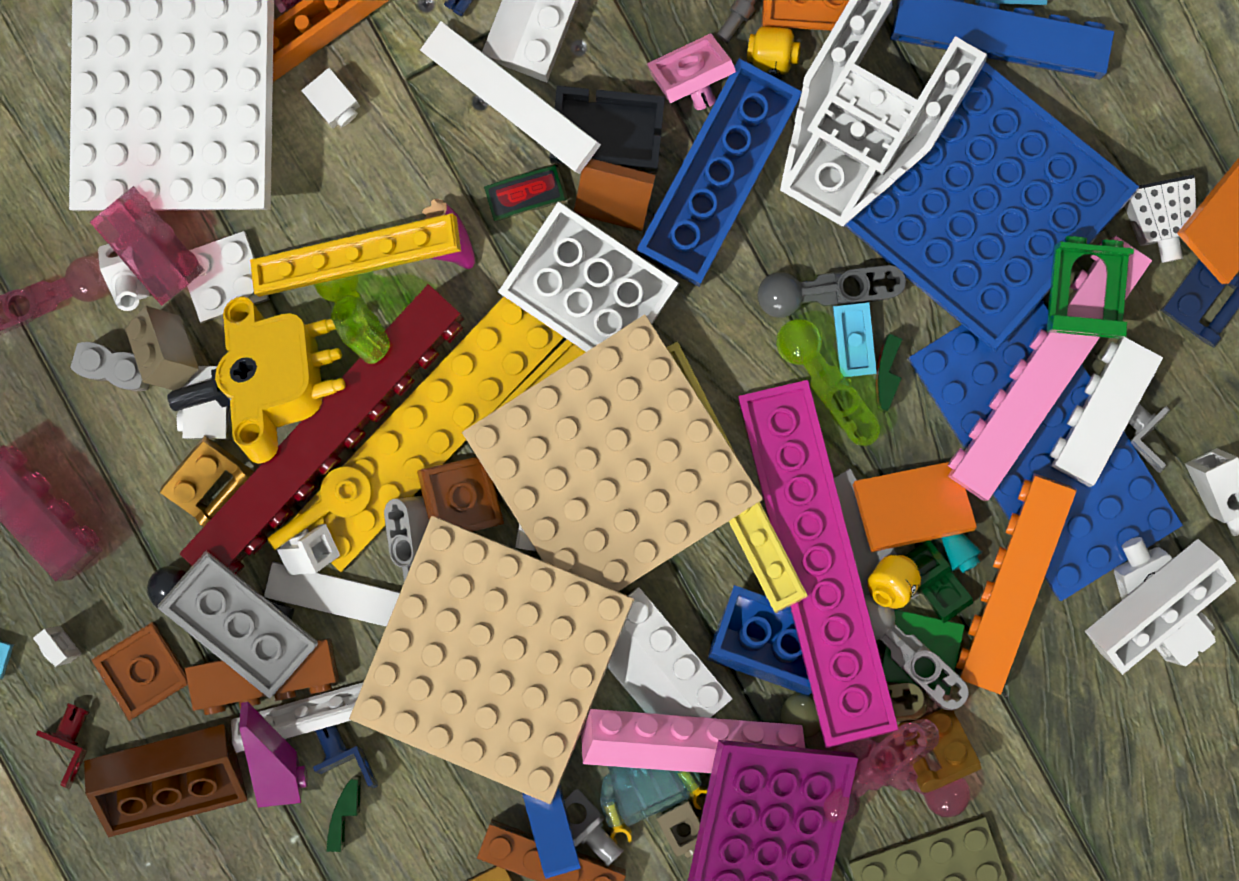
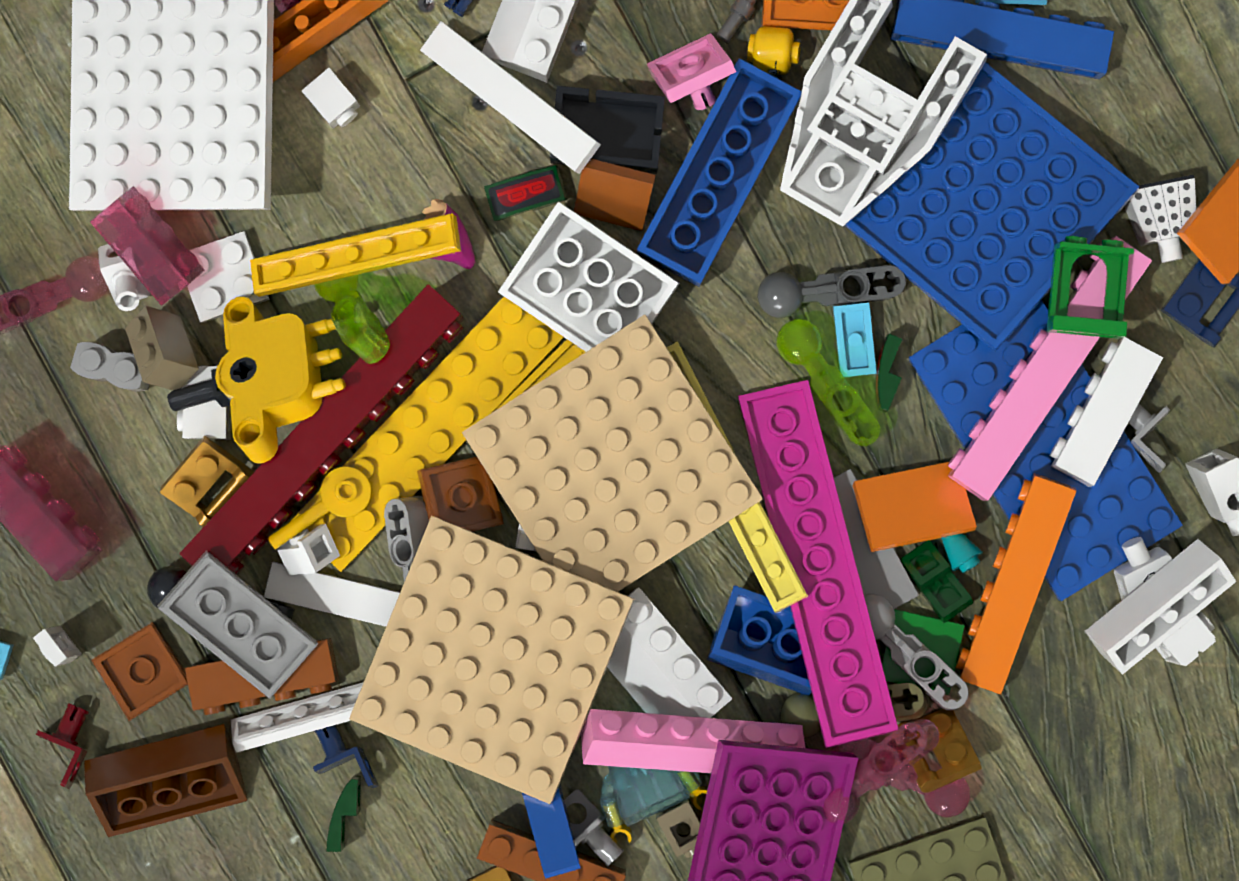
magenta slope [239,702,308,808] -> none
yellow head [867,555,921,609] -> none

